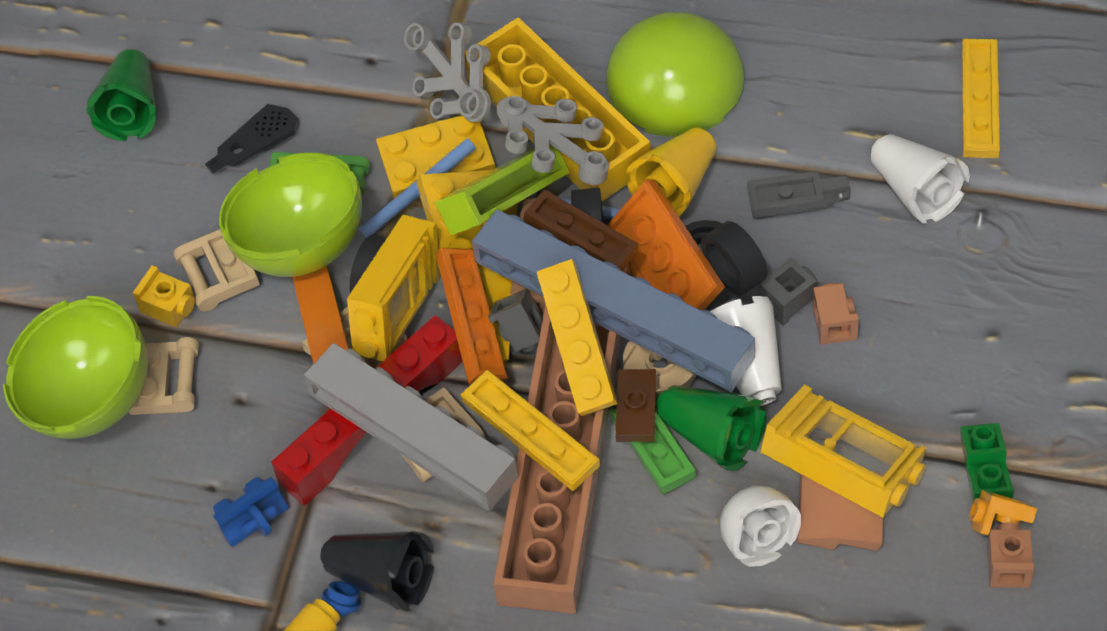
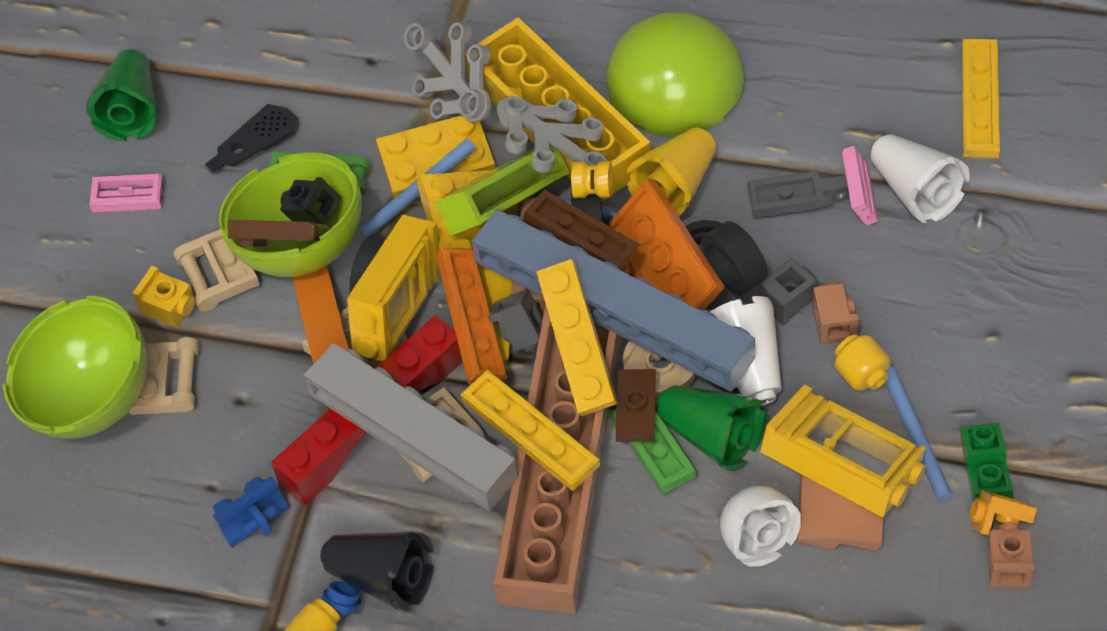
none -> bright pink tile [89,173,164,213]
none -> reddish brown container [228,220,333,247]
none -> black brick [280,177,342,223]
none -> yellow wheel [571,161,613,198]
none -> yellow head [834,334,891,391]
none -> bright pink tile [842,146,879,225]
none -> medium blue bar [885,367,953,502]

